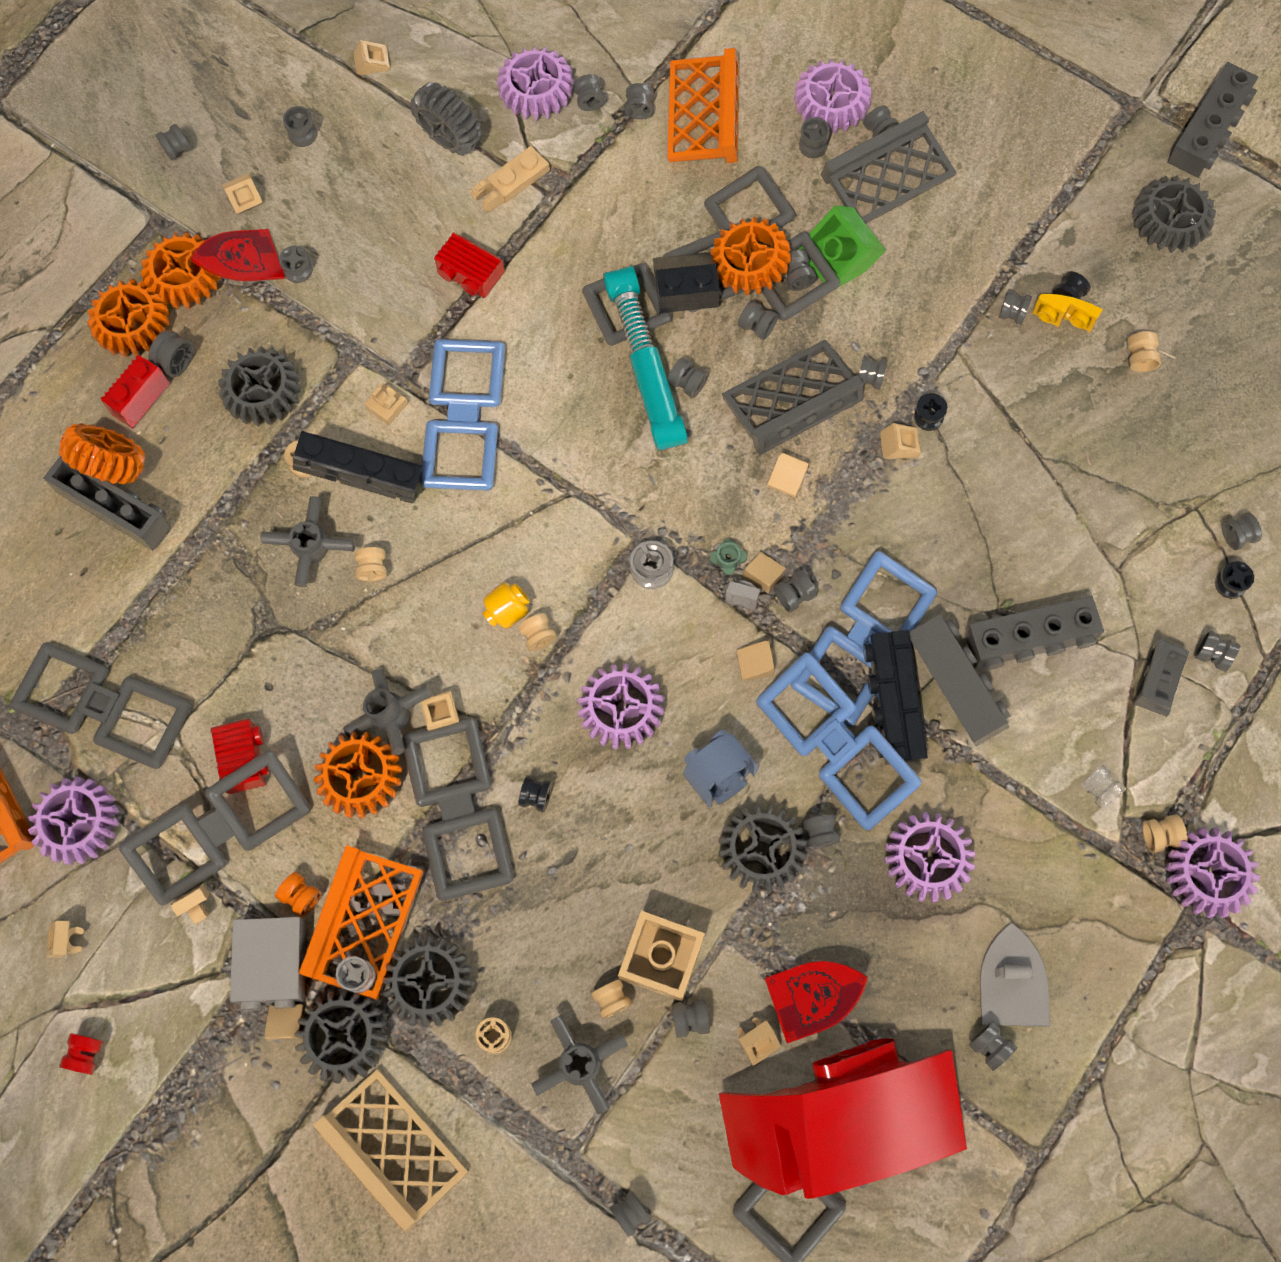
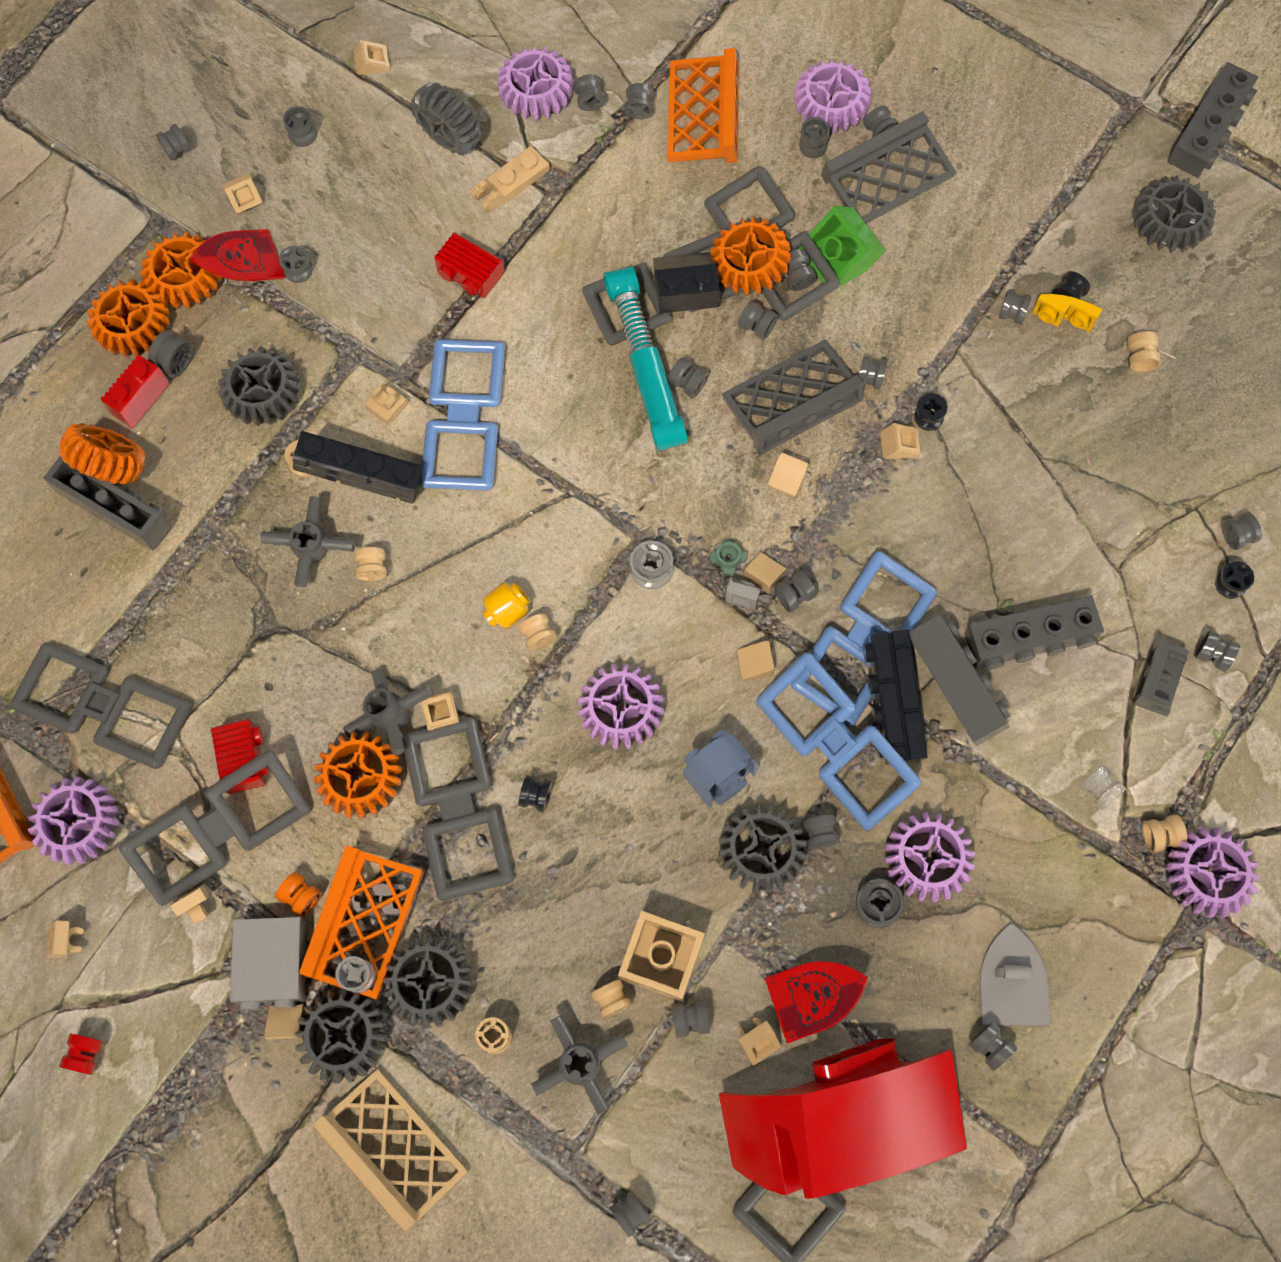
none -> dark grey wheel [856,878,904,928]

